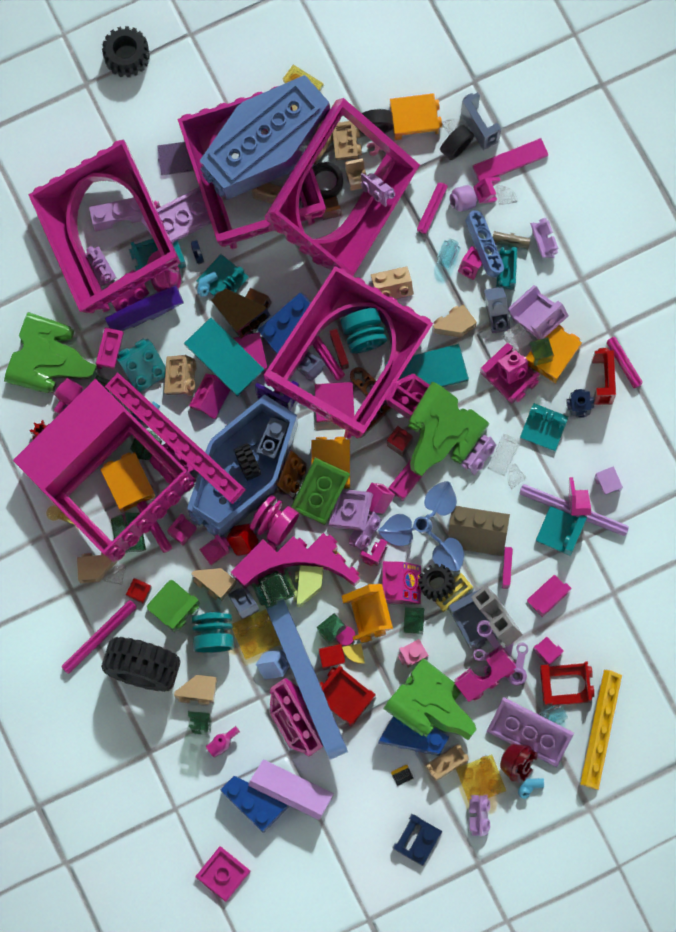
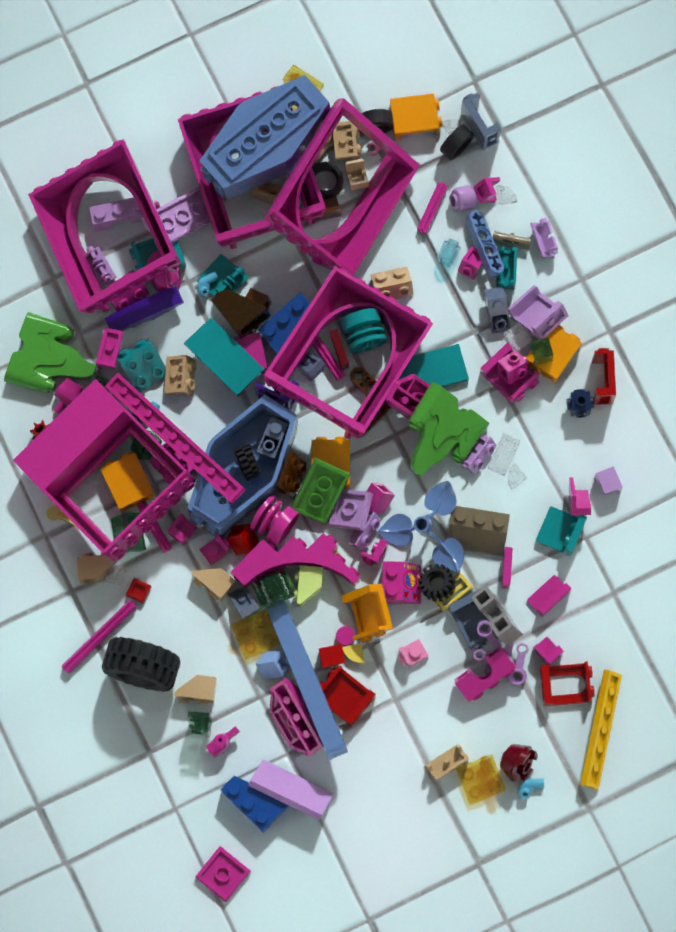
black tyre [102,26,150,78] -> none
bright green bracket [147,580,200,633] -> none
clear purple piece [157,142,194,175] -> none
dark pink panel [189,373,230,419] -> none
dark blue tile [191,240,204,265] -> none
teal wheel [192,612,234,653] -> none
dark pink tile [315,382,354,423] -> none
clear green panel [316,613,346,645] -> none
lavender hinge [361,173,395,207] -> none
blue wedge [378,716,450,756] -> none
bright green rock [383,658,476,740] -> none
dark red panel [387,426,413,456] -> none
dark pink tile [388,460,426,501] -> none
black sticker [391,765,413,786] -> none
dark blue plate [392,814,442,866] -> none
clear green panel [404,607,424,634] -> none
tan slope [432,304,477,338] -> none
lavender hinge [469,795,490,836] -> none
dark pink tile [472,138,549,182] -> none
lavender tile [486,697,574,767] -> none
teal hinge [520,403,569,451] -> none
lavender axle [520,484,629,536] -> none
clear light blue brick [539,704,568,725] -> none
dark pink axle [606,337,643,388] -> none

